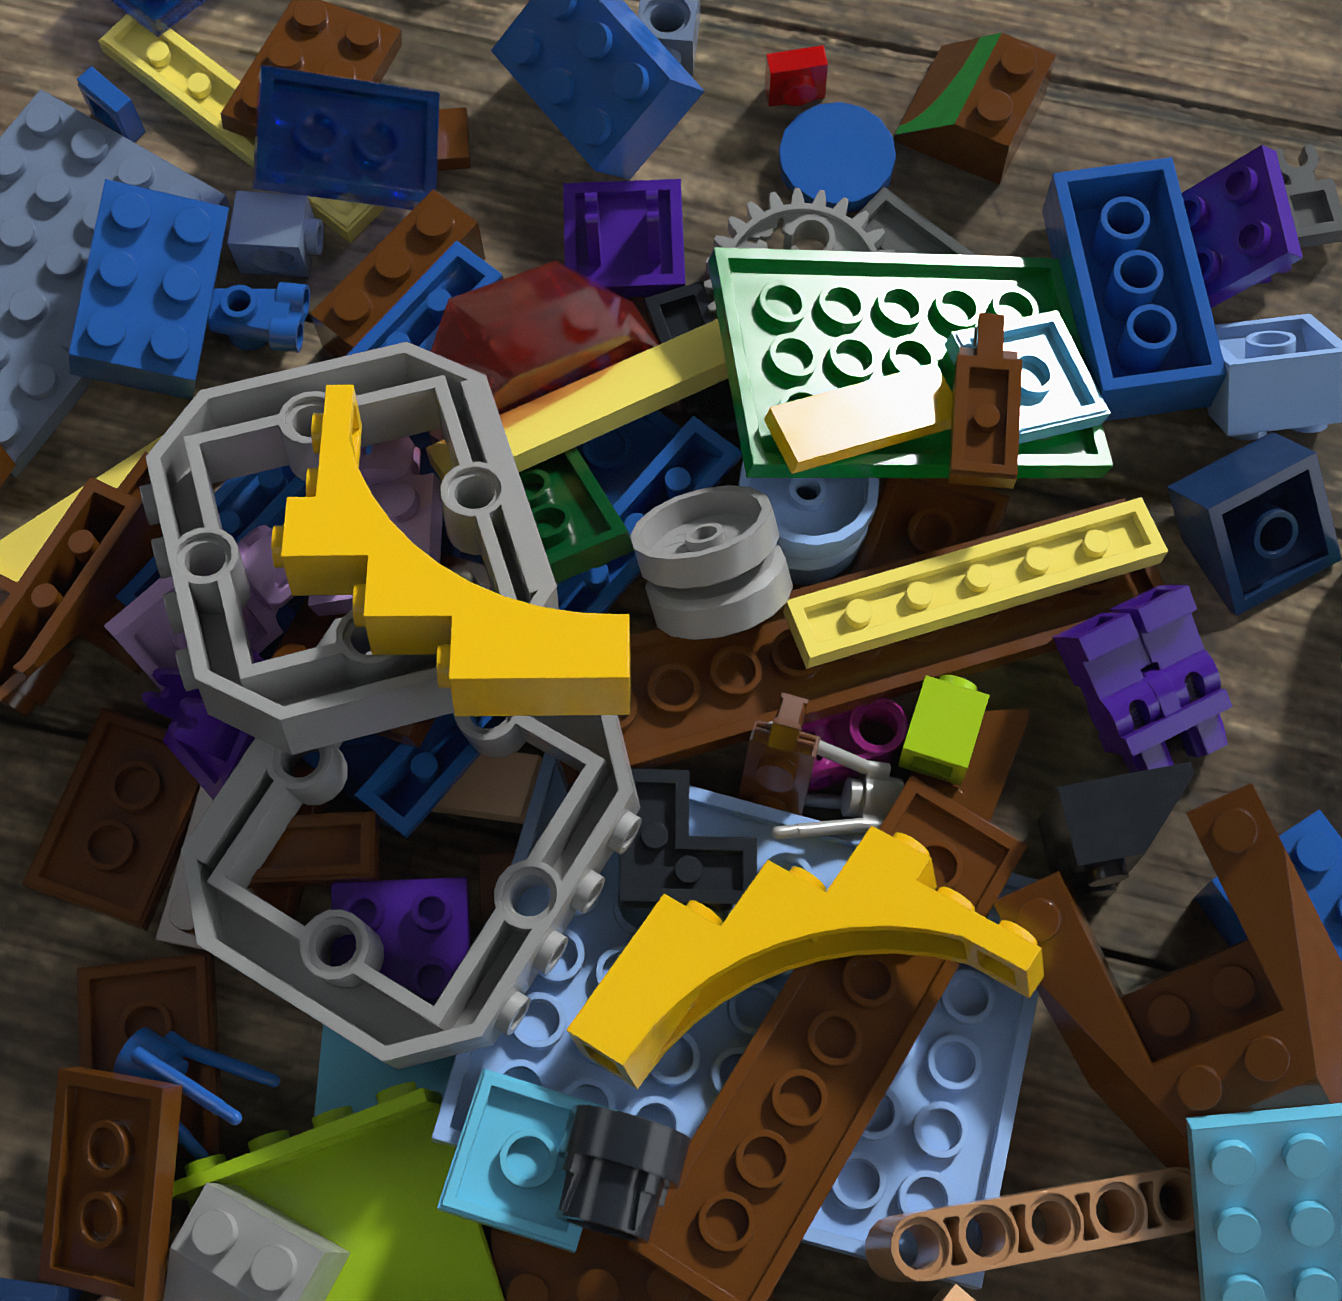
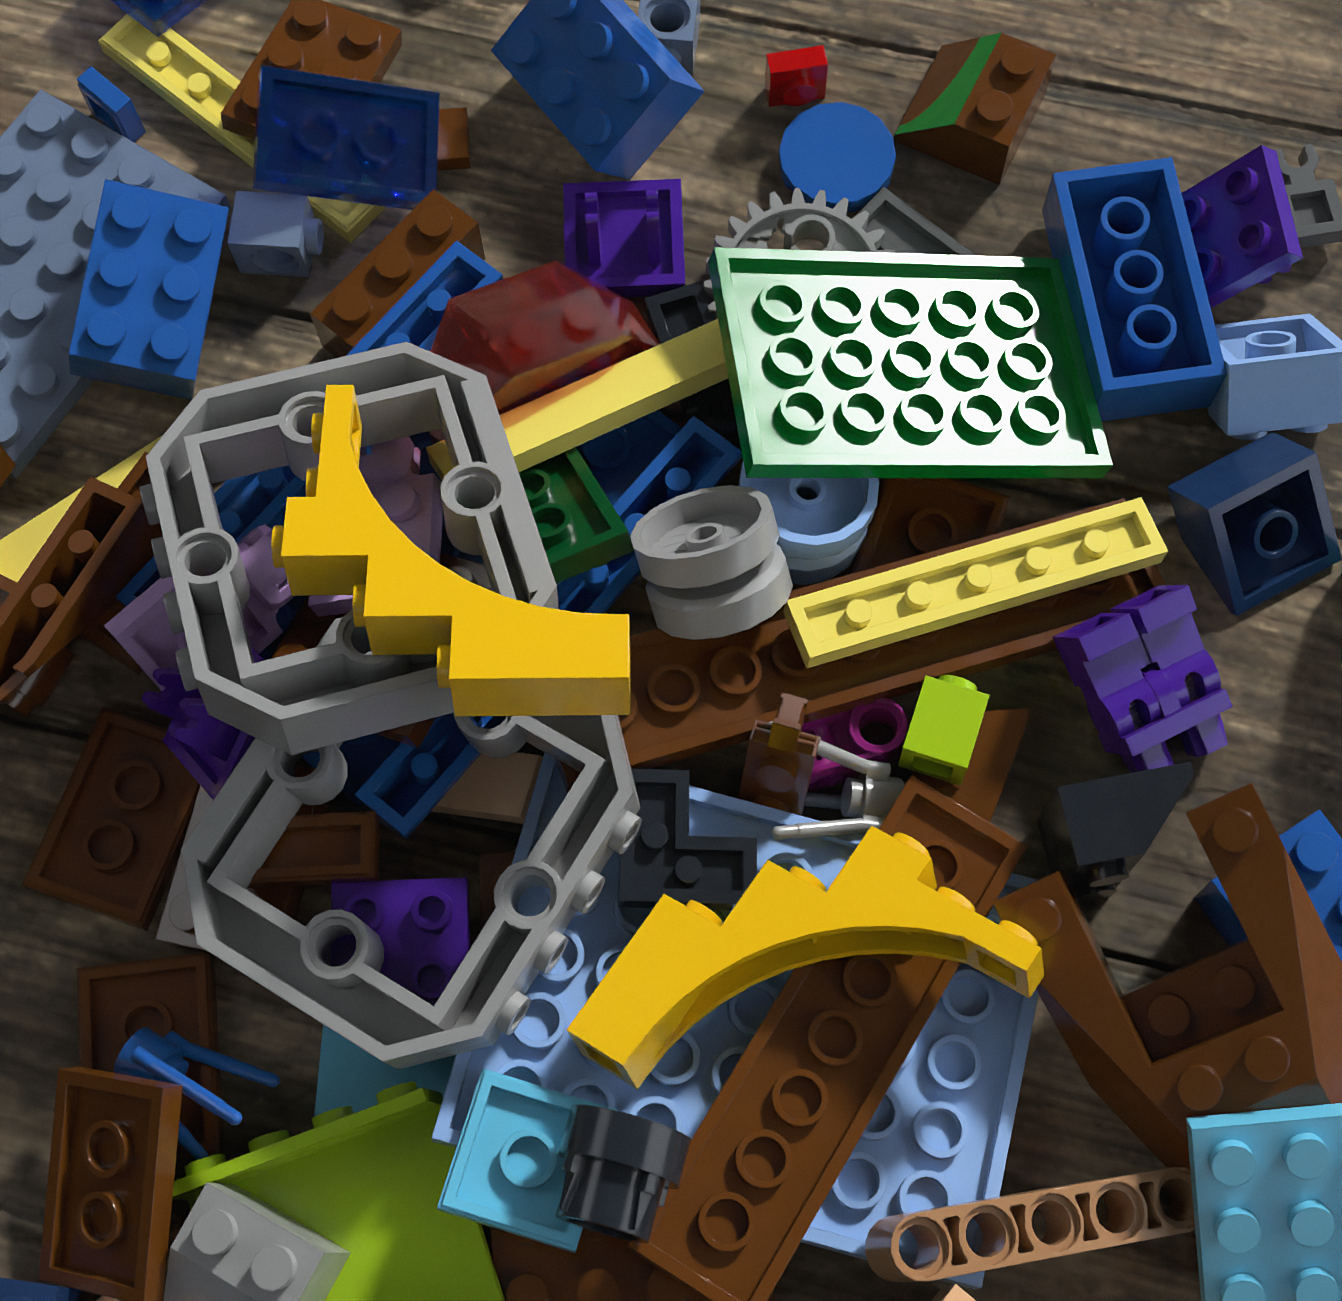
blue plate [208,282,310,353] -> none
tile [764,363,953,474] -> none
tile [944,311,1110,444] -> none
reddish brown hinge [948,313,1022,489] -> none

